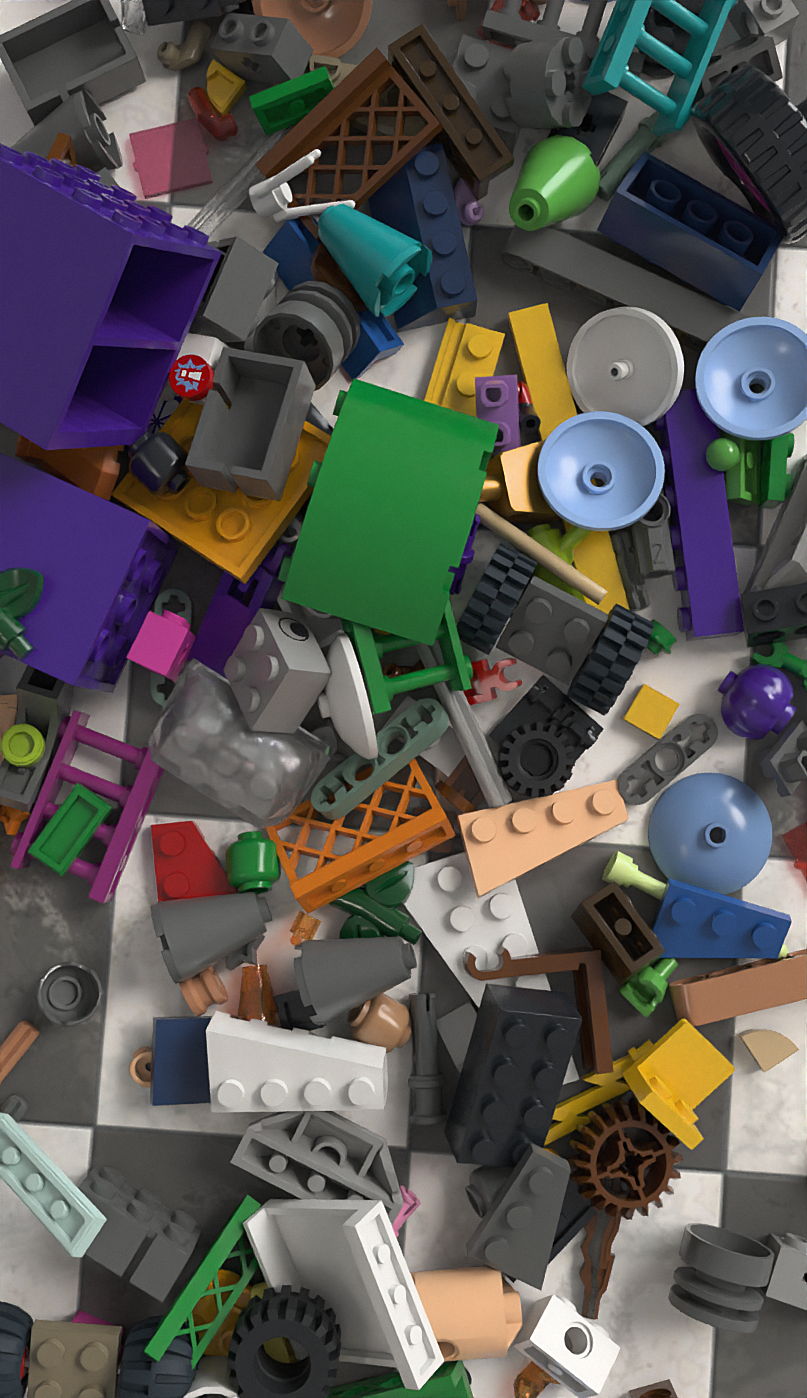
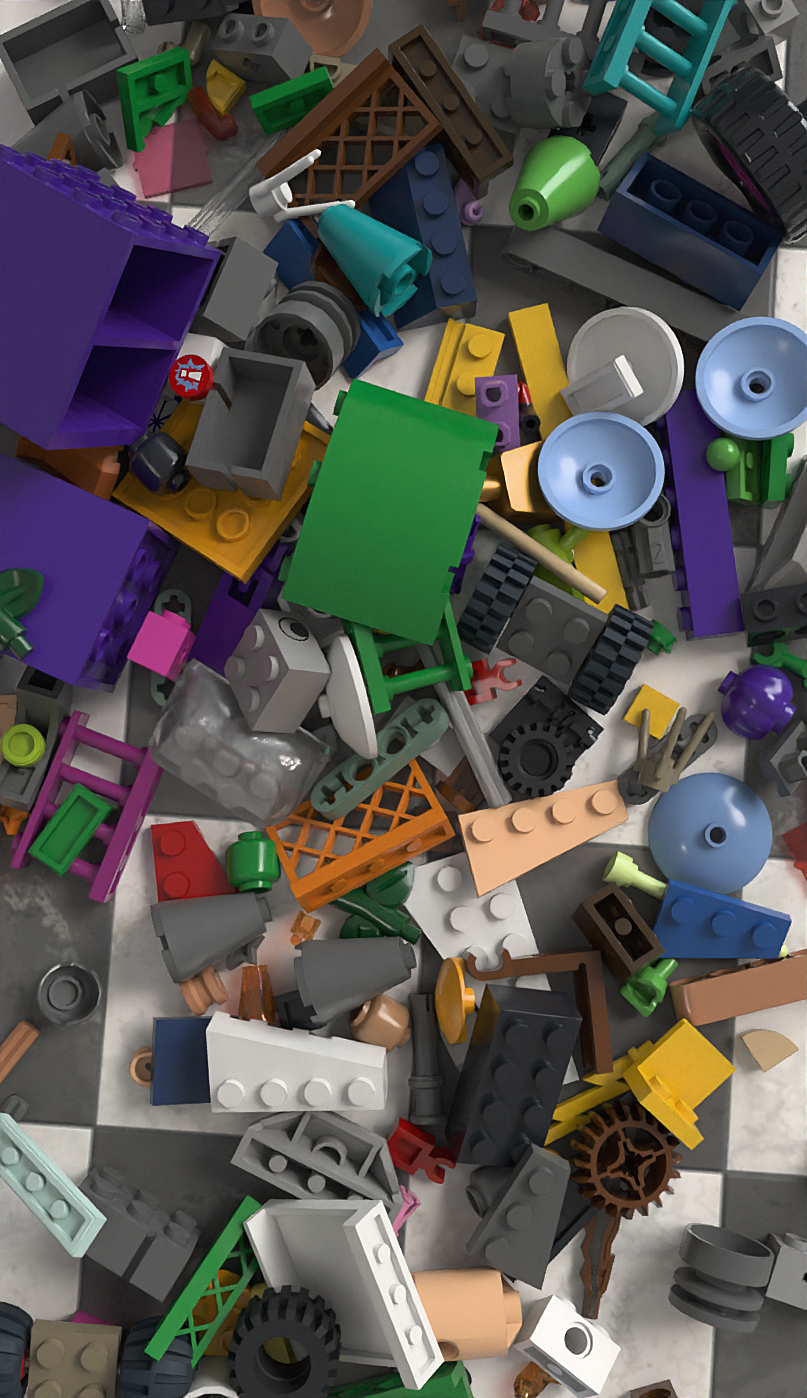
none -> green wing [116,47,193,153]
none -> red plate [384,1117,456,1184]
none -> light orange dish [435,957,475,1044]
none -> white tile [560,355,643,416]
none -> dark tan plant [633,707,716,793]

